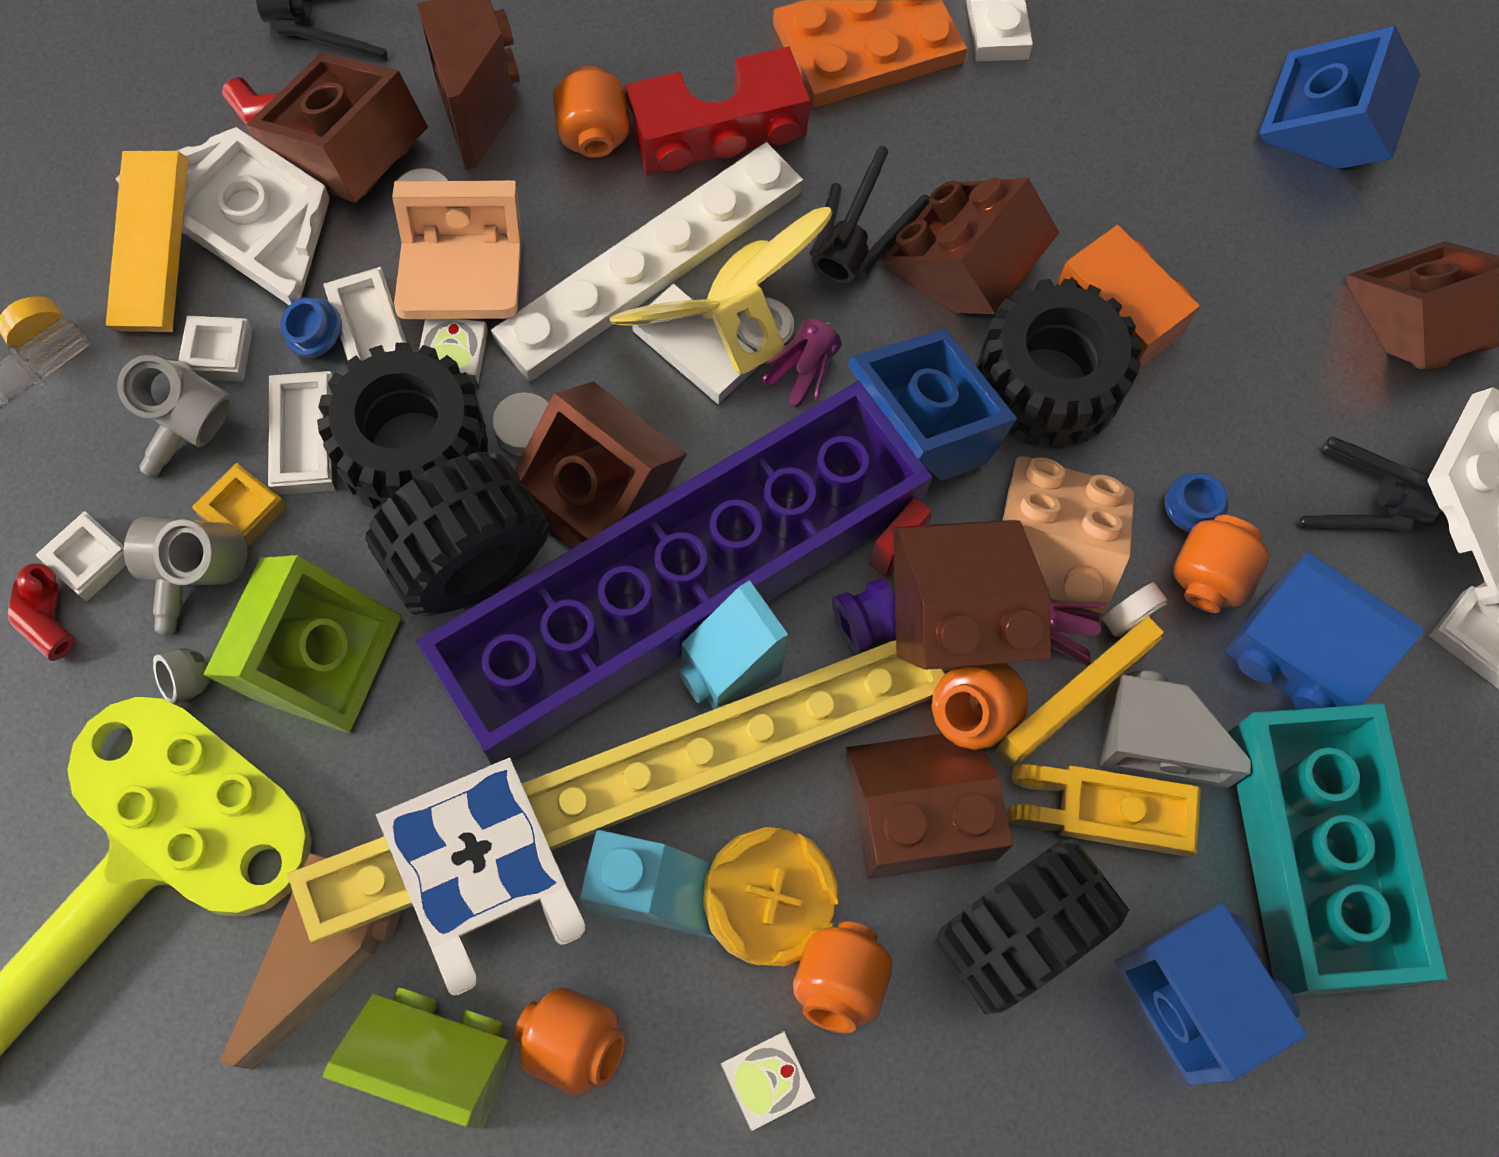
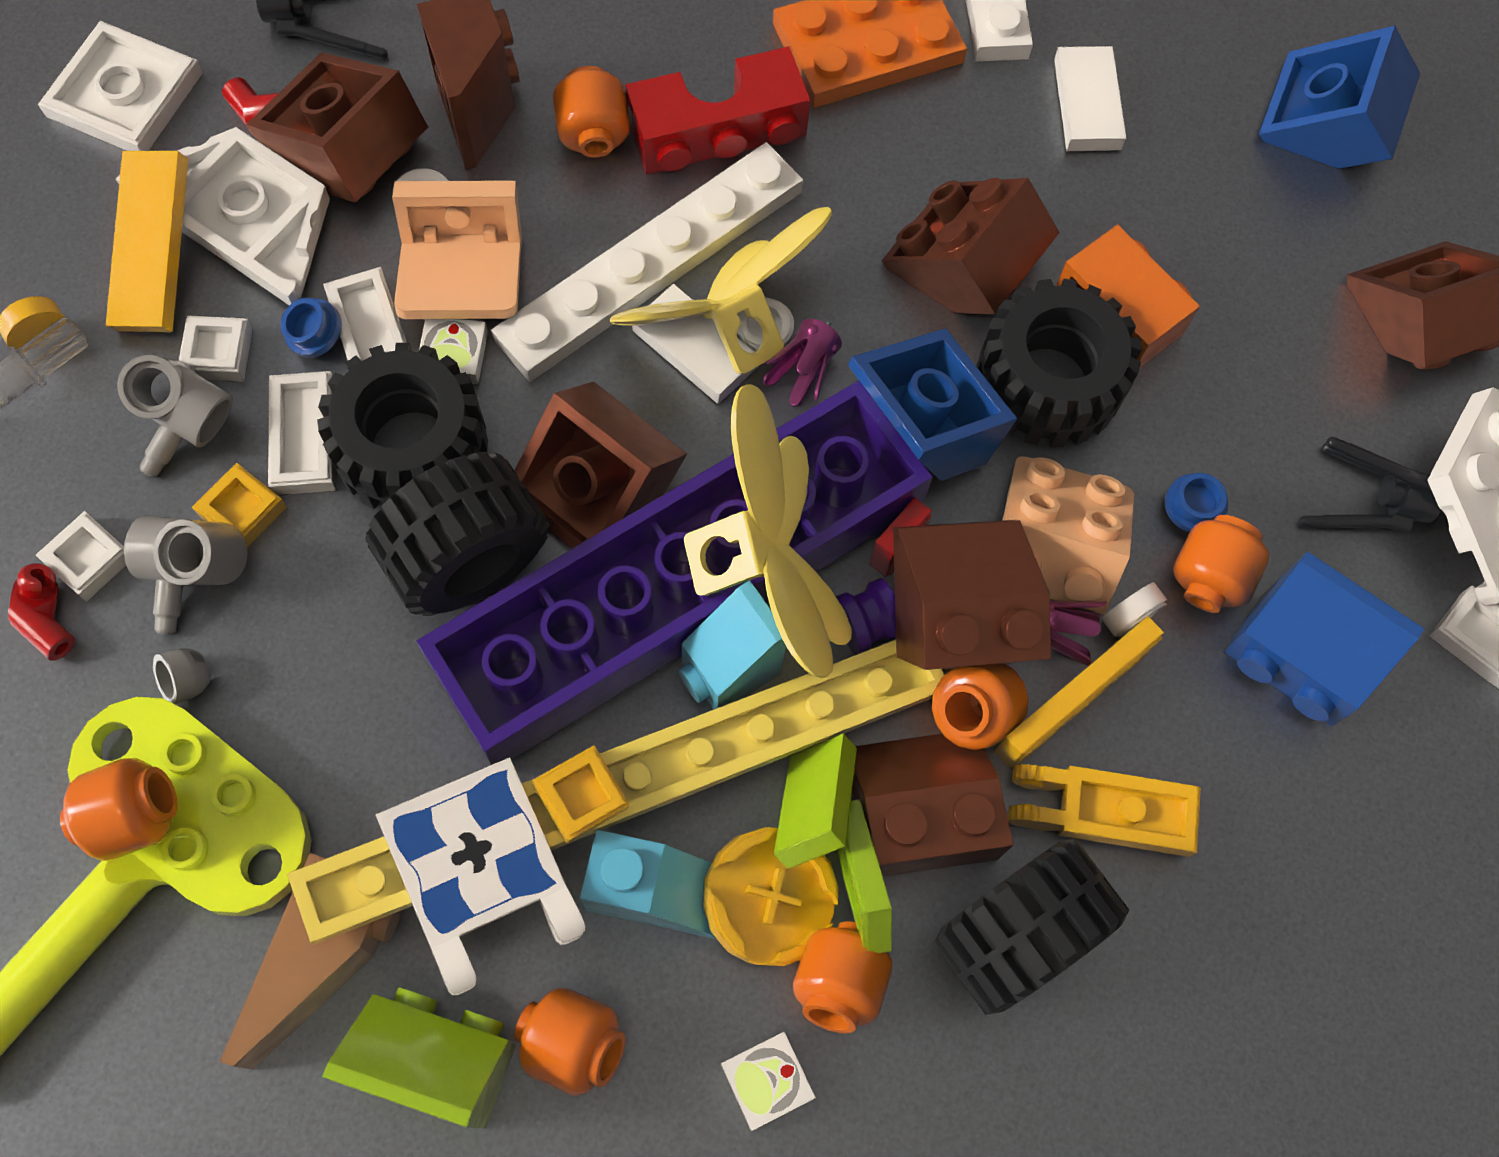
lime slope [203,555,402,733] -> none
white tile [493,392,549,456] -> none
black plant [809,146,929,283] -> none
light grey slope [1100,670,1251,788] -> none
blue brick [1114,903,1308,1086] -> none
teal brick [1228,703,1448,997] -> none
none -> white tile [38,21,203,151]
none -> orange head [60,758,178,861]
none -> yellow tile [532,745,630,845]
none -> light yellow piece [684,384,852,678]
none -> lime tile [774,733,857,869]
none -> lime tile [836,799,892,954]
none -> white tile [1054,46,1126,151]

